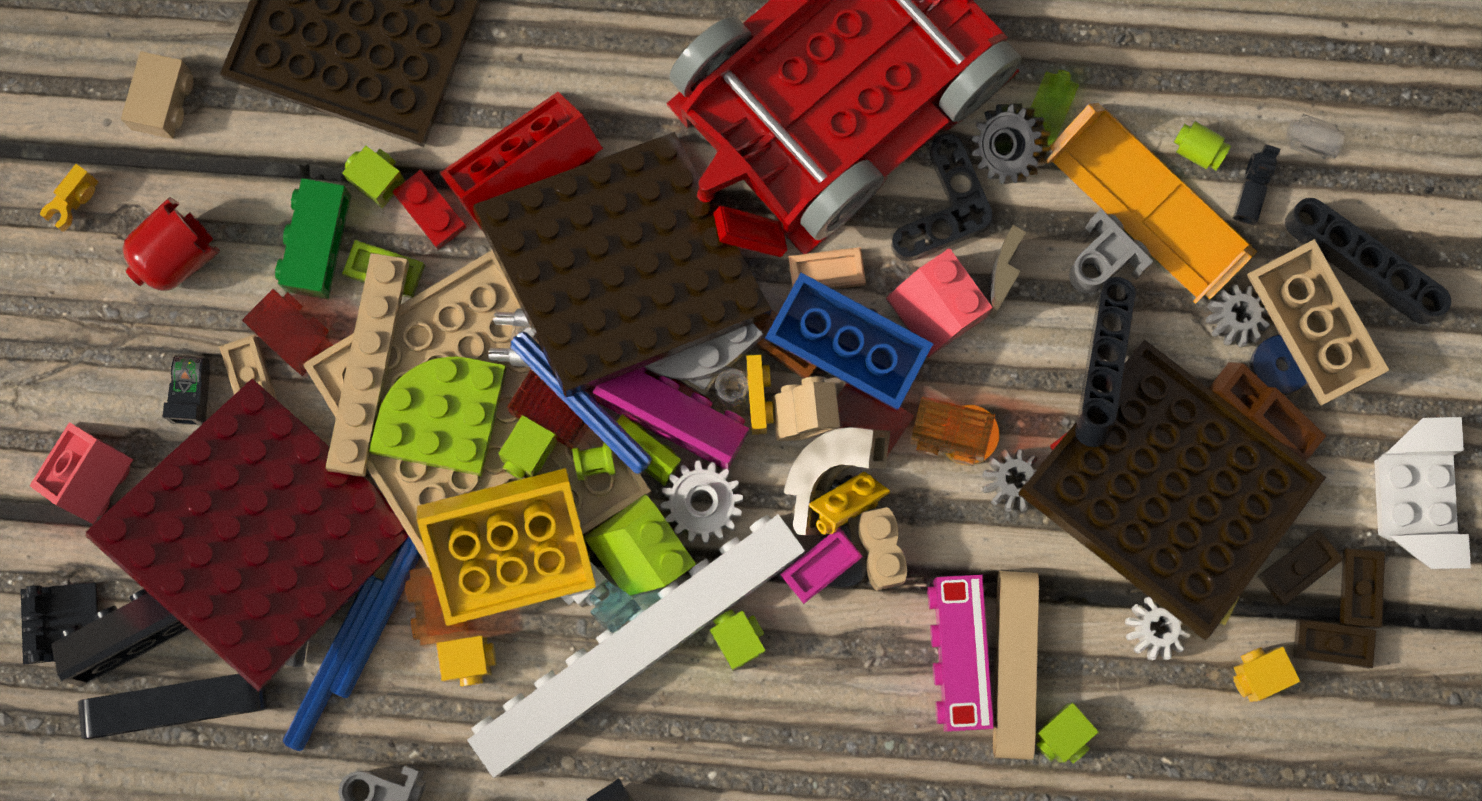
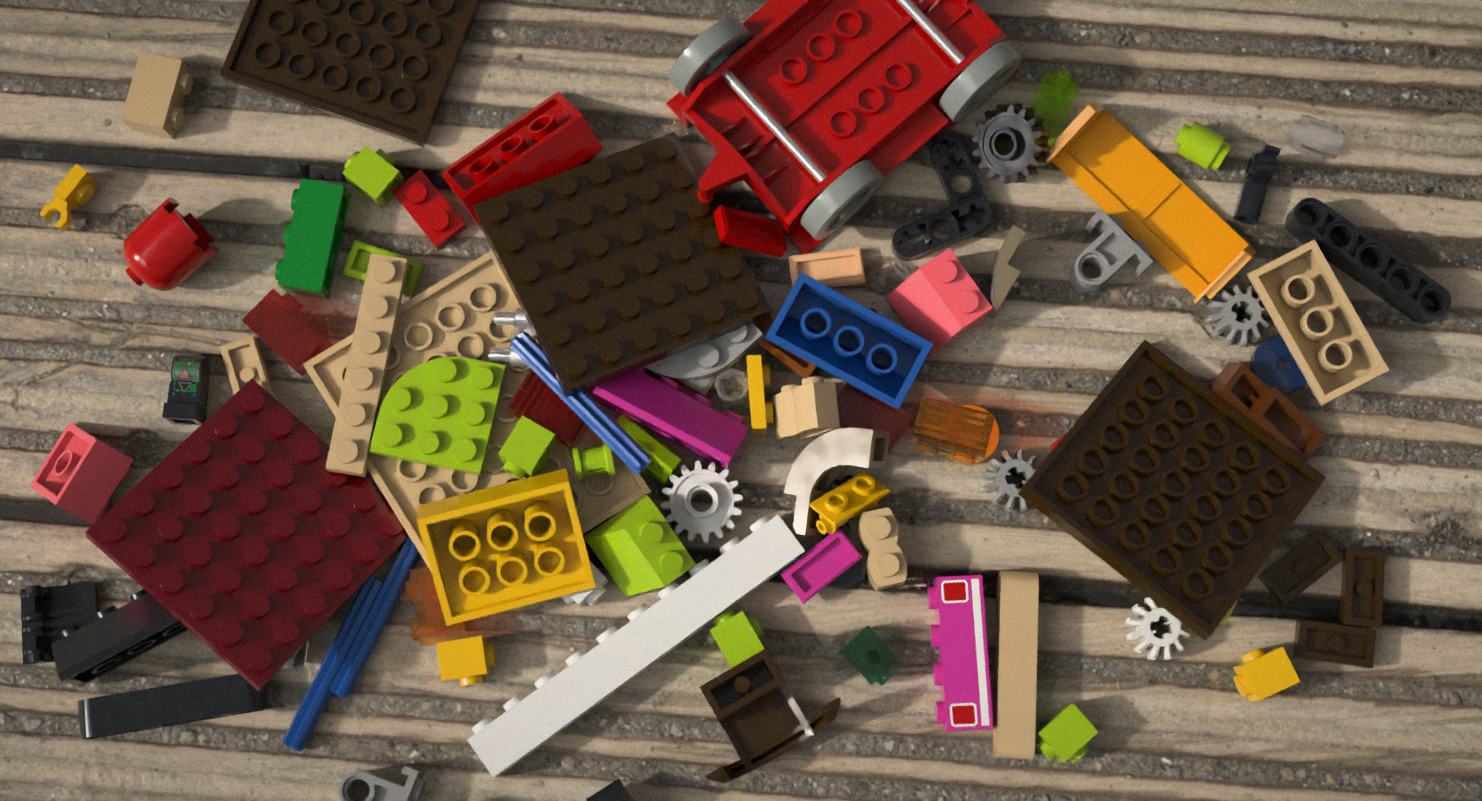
clear light blue tile [590,581,641,634] -> none
black beam [1075,277,1136,447] -> none
white piece [1374,417,1471,569] -> none
none -> dark brown piece [700,648,841,784]
none -> clear green brick [839,625,899,687]

